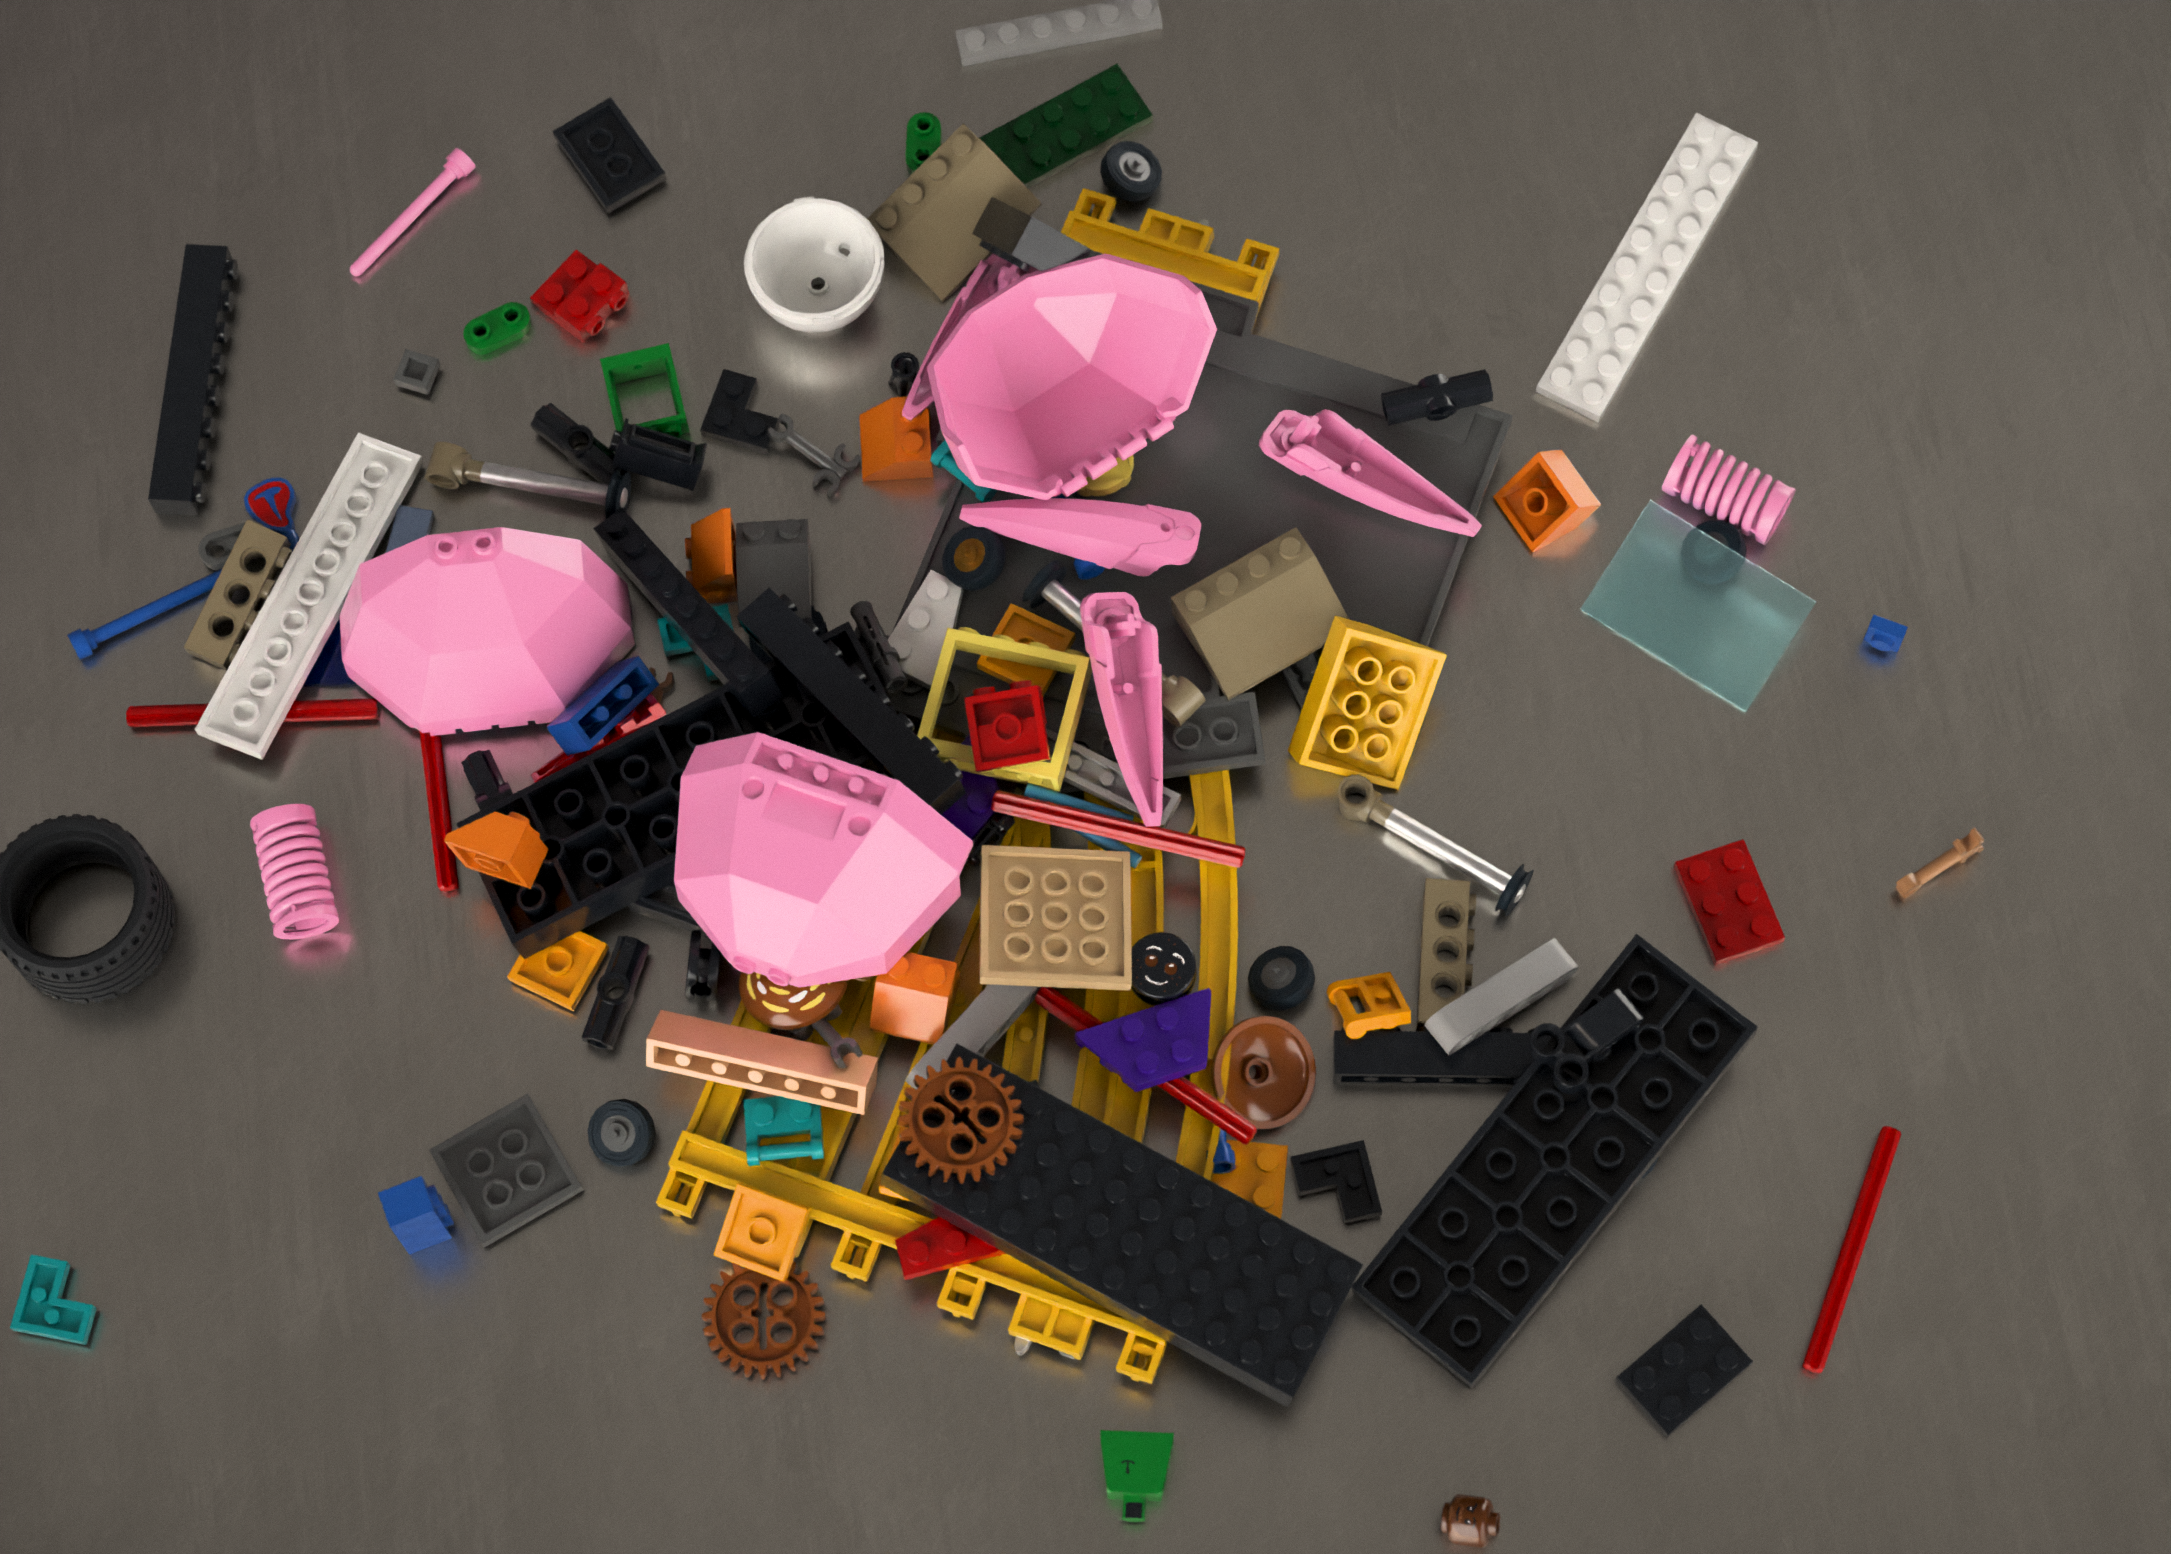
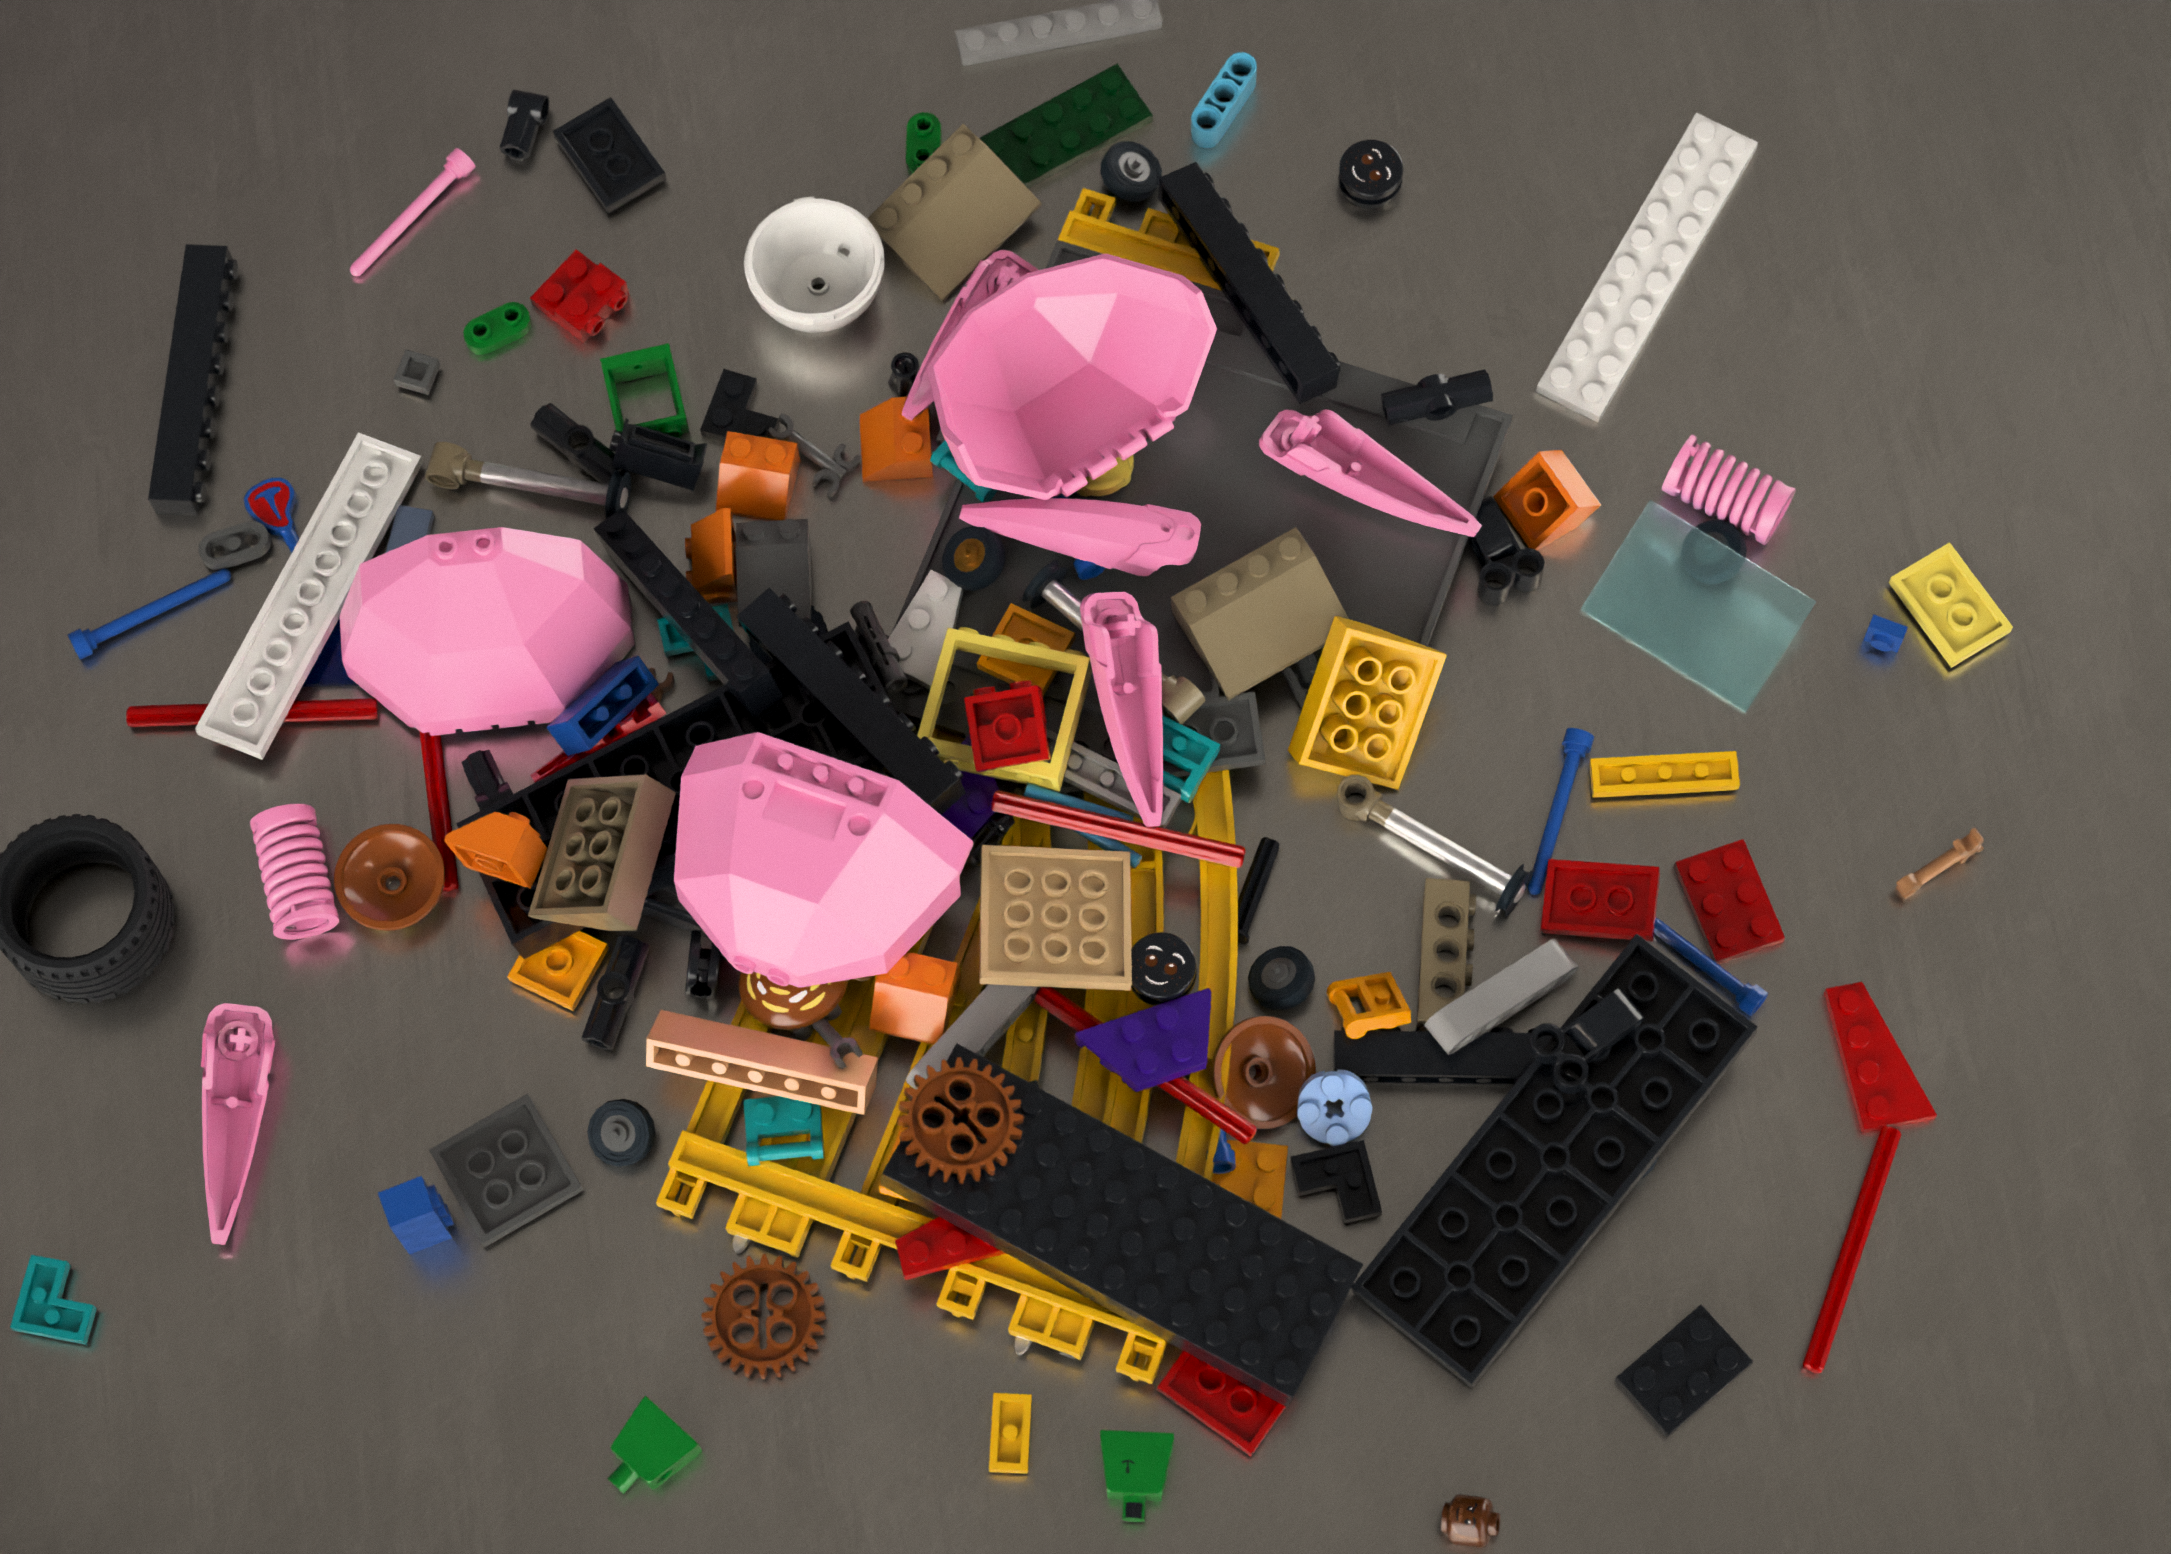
dark tan brick [184,519,292,671] -> none
light orange plate [713,1182,811,1281] -> none
black slope [972,197,1092,271] -> none
none -> bright pink piece [201,1003,275,1245]
none -> dark orange dish [334,824,445,931]
none -> black piece [500,89,549,161]
none -> dark tan slope [528,774,676,931]
none -> green torso [607,1396,702,1494]
none -> orange slope [716,431,801,521]
none -> yellow plate [989,1393,1032,1474]
none -> red plate [1157,1351,1286,1457]
none -> black brick [1158,162,1341,404]
none -> teal plate [1162,715,1221,803]
none -> medium azure beam [1191,52,1257,148]
none -> black axle [1238,837,1280,944]
none -> light blue plate [1297,1069,1372,1147]
none -> black head [1338,139,1403,209]
none -> black piece [1468,496,1545,606]
none -> blue piece [1528,728,1594,895]
none -> red plate [1541,859,1660,942]
none -> yellow plate [1589,751,1740,798]
none -> blue piece [1654,917,1769,1017]
none -> red wing [1824,981,1937,1134]
none -> light yellow plate [1889,542,2013,668]

